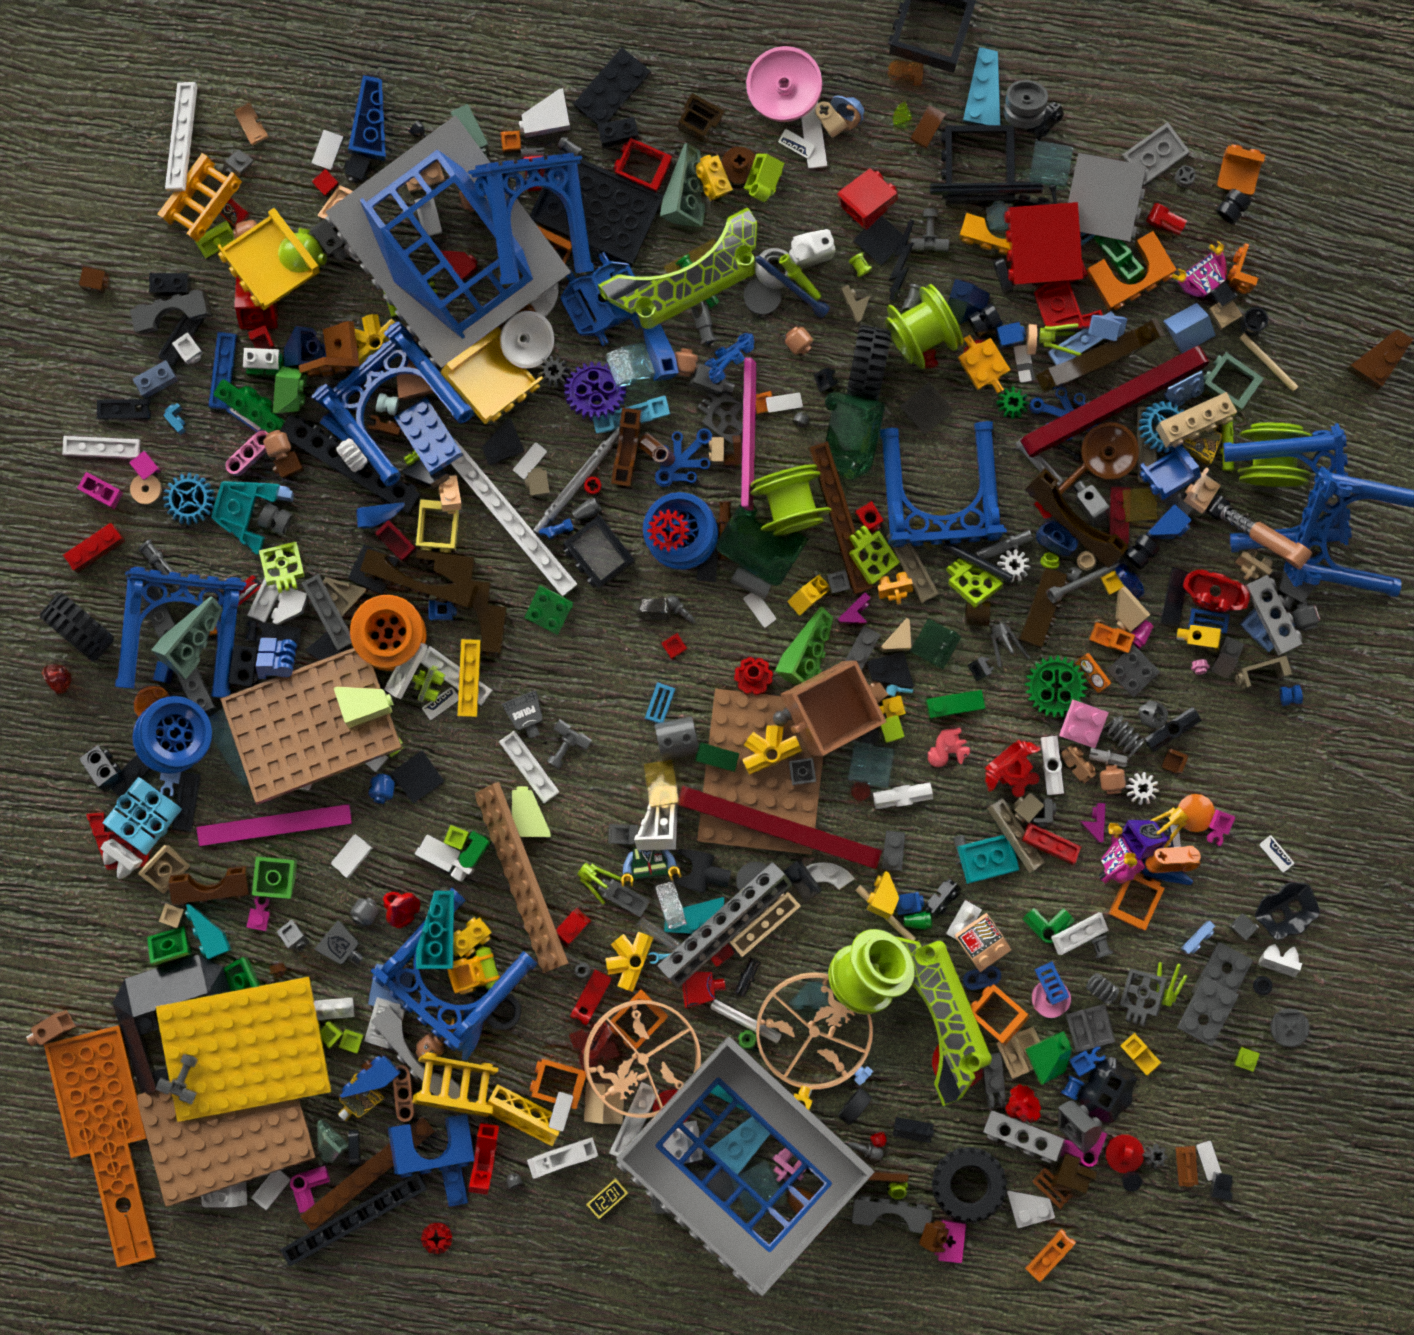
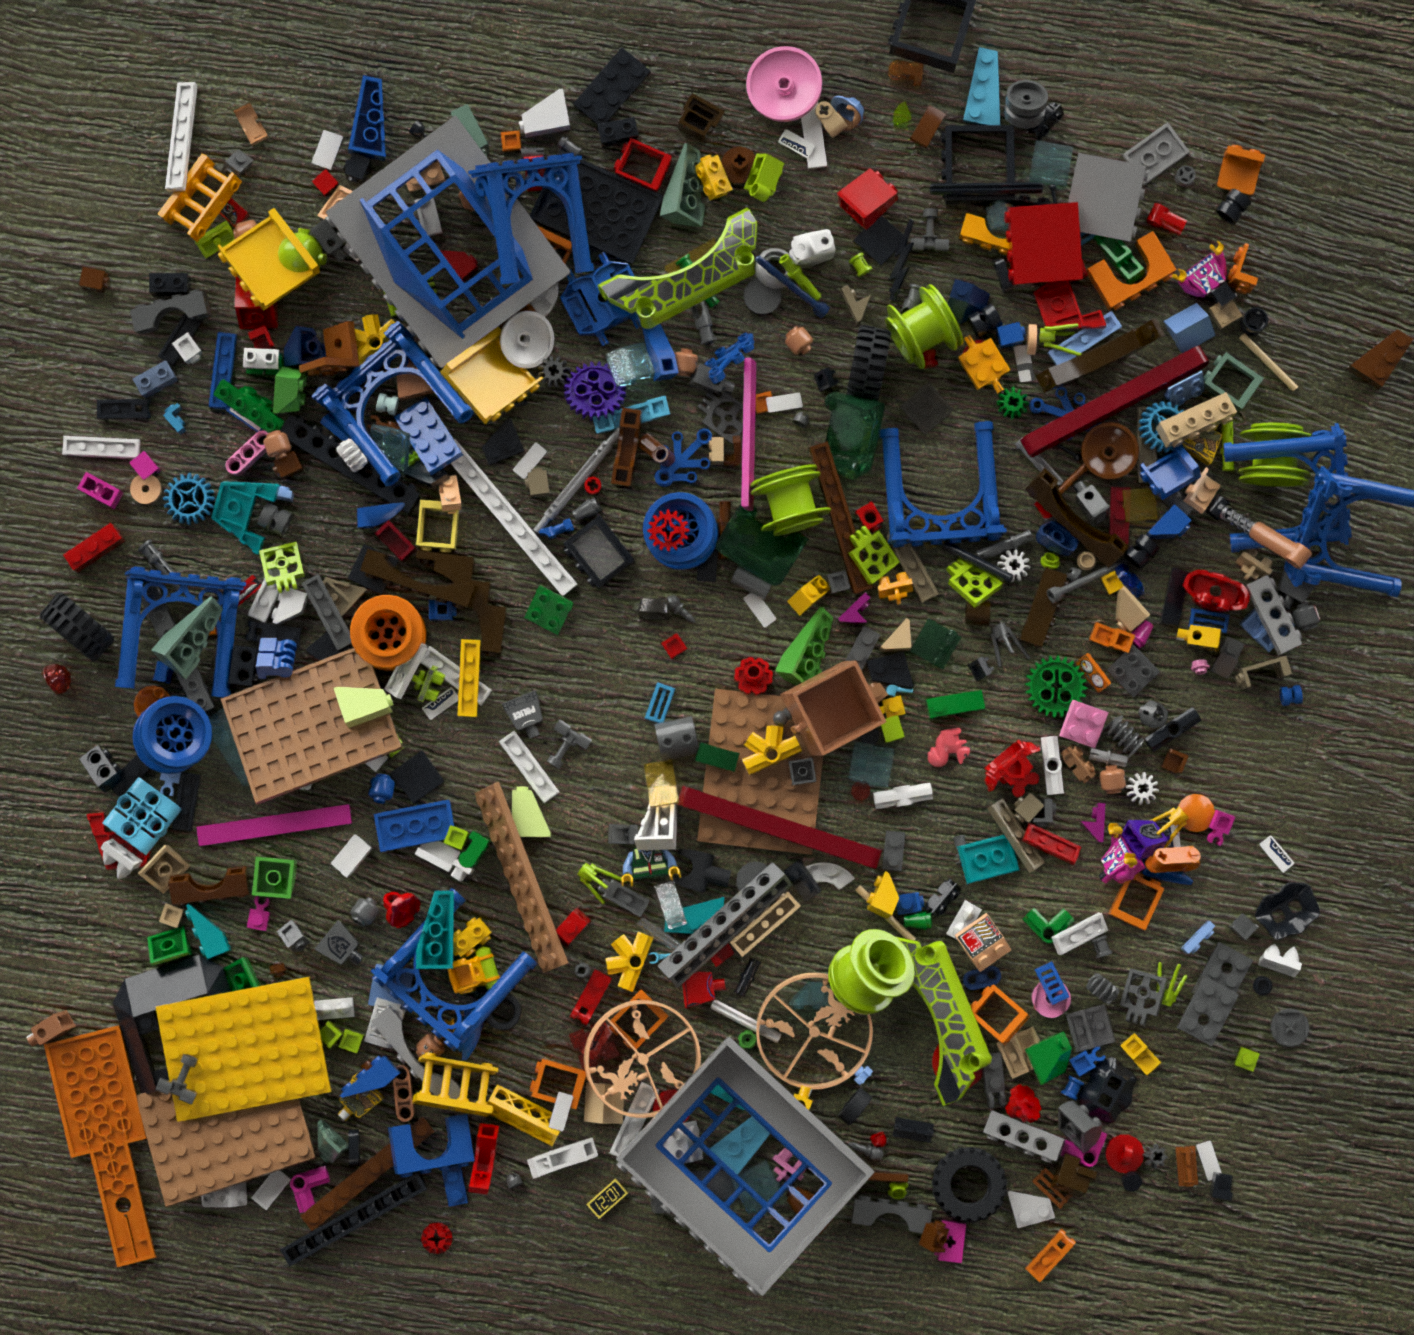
medium blue slope [1088,315,1127,341] -> none
none -> clear light blue slope [371,424,410,470]
none -> blue plate [374,799,455,852]

